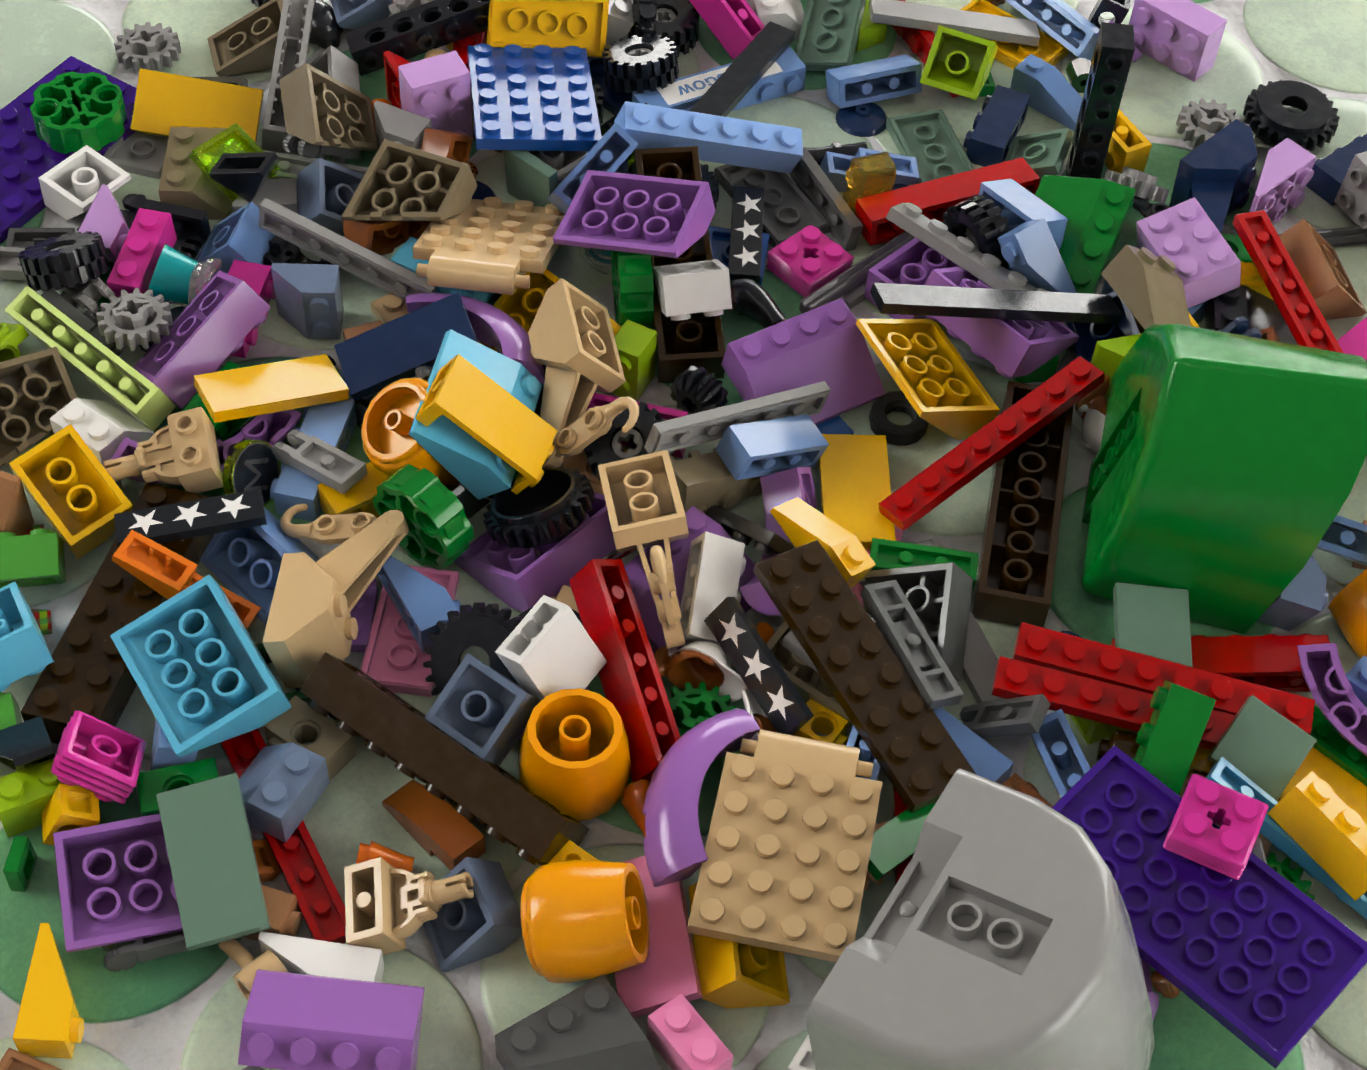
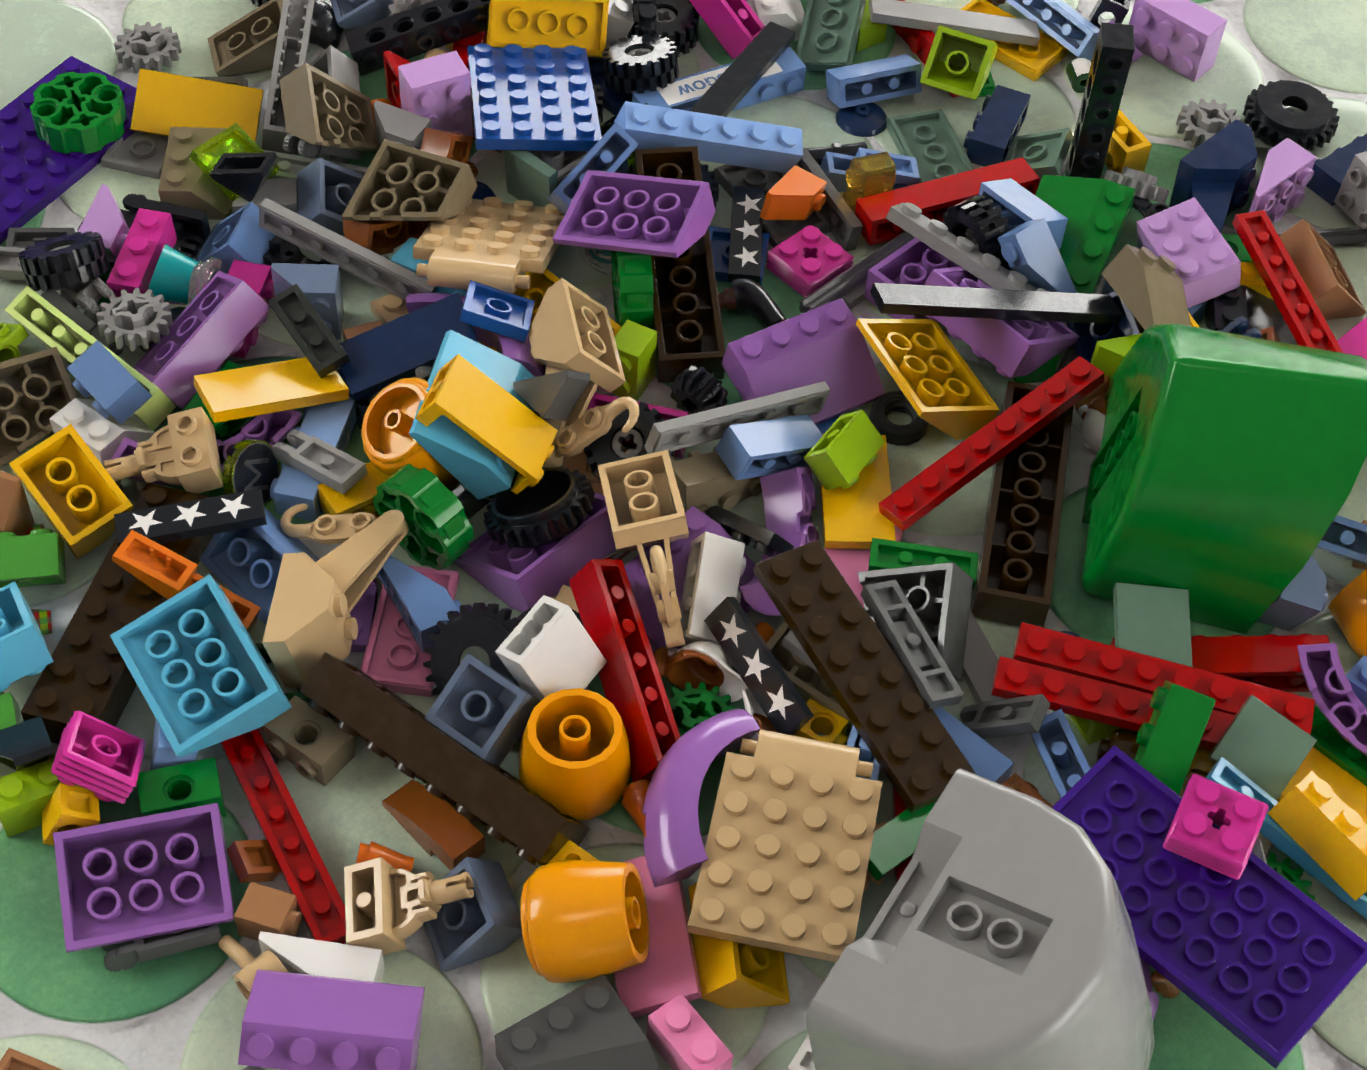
green tile [3,836,37,892] -> none
yellow slope [13,922,84,1059] -> none
white slope [38,145,131,220] -> none
sand green tile [156,773,271,951] -> none
sand blue slope [239,742,330,843] -> none
white slope [653,259,732,321] -> none
yellow slope [770,497,876,588] -> none
medium blue slope [1010,54,1083,131] -> none
none -> medium blue brick [66,340,152,425]
none -> pearl dark grey plate [268,283,350,379]
none -> blue tile [459,280,535,342]
none -> dark grey slope [513,370,590,421]
none -> orange slope [760,165,827,220]
none -> lime brick [804,409,885,490]

